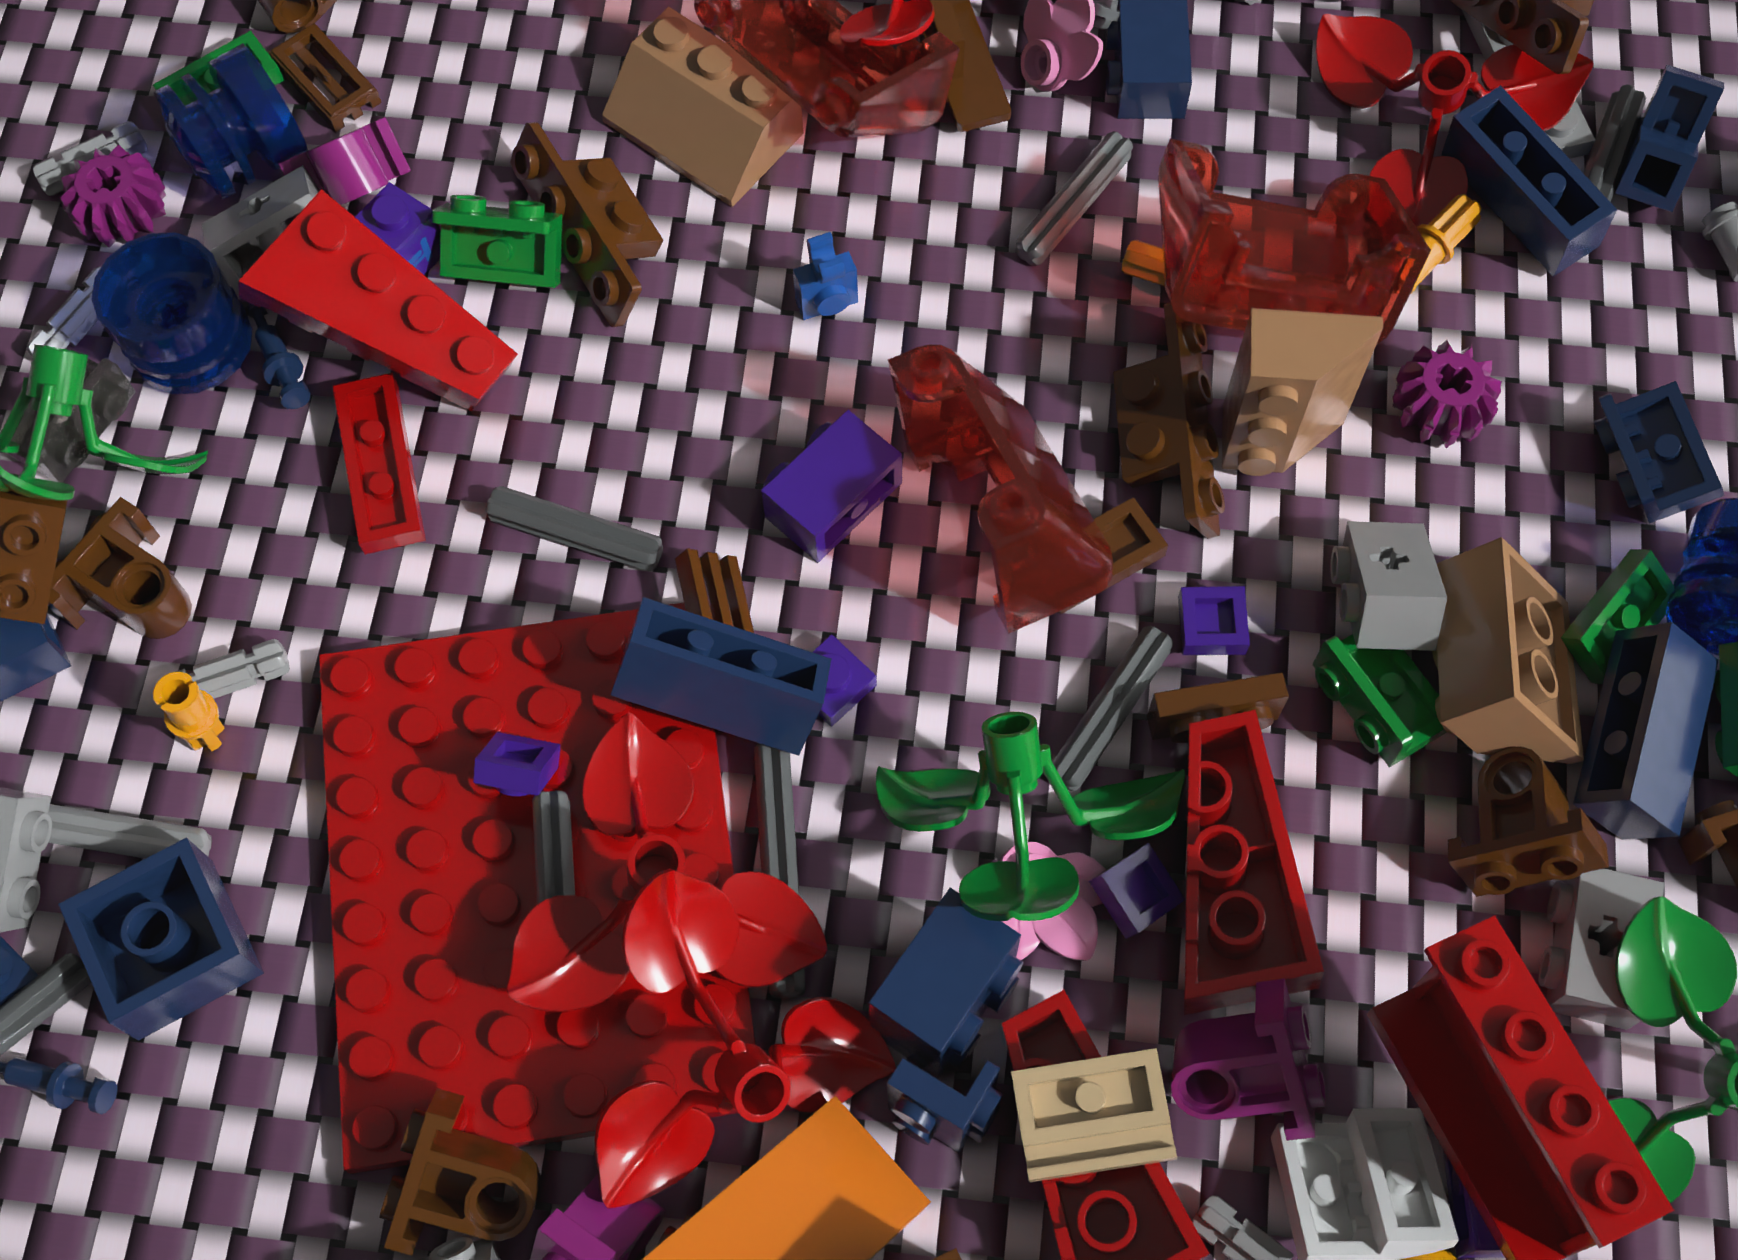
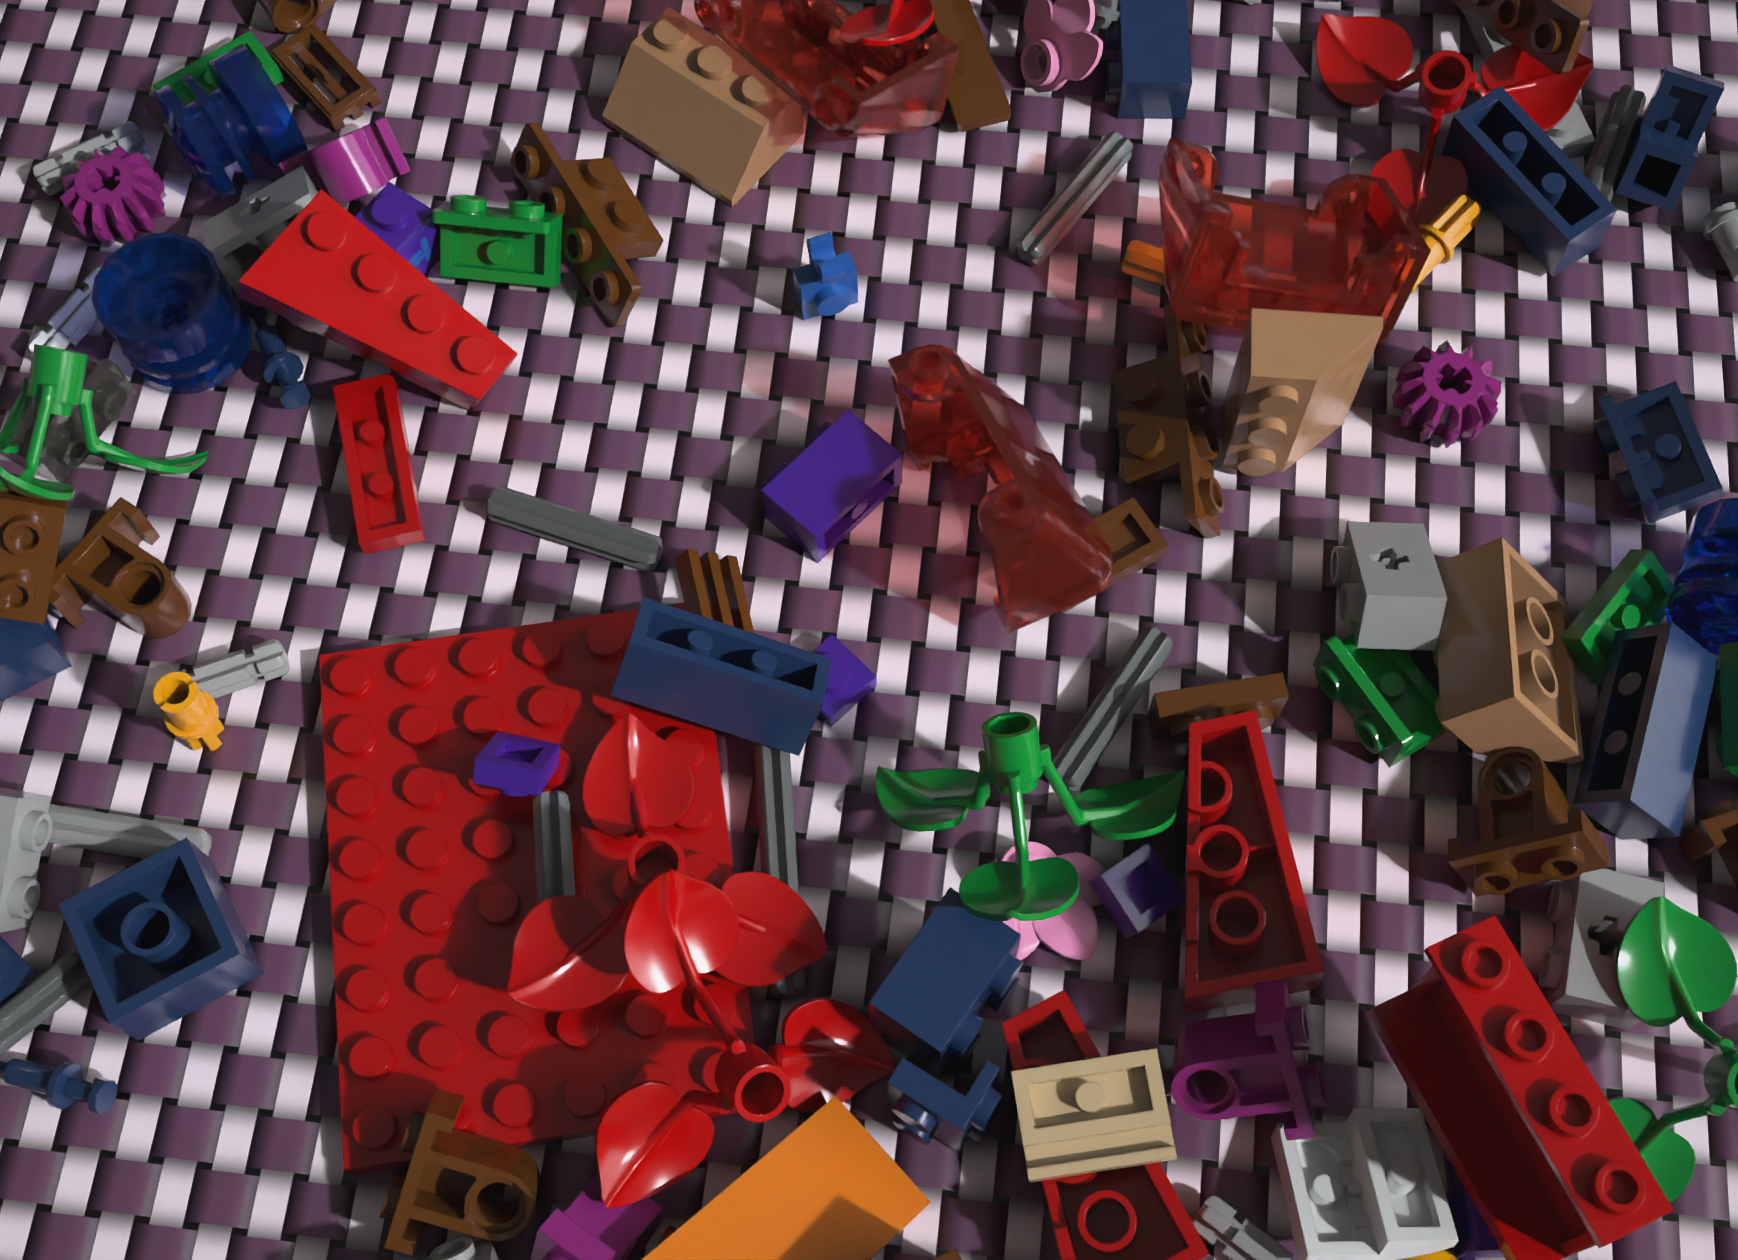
dark purple plate [1178,586,1250,655] -> none

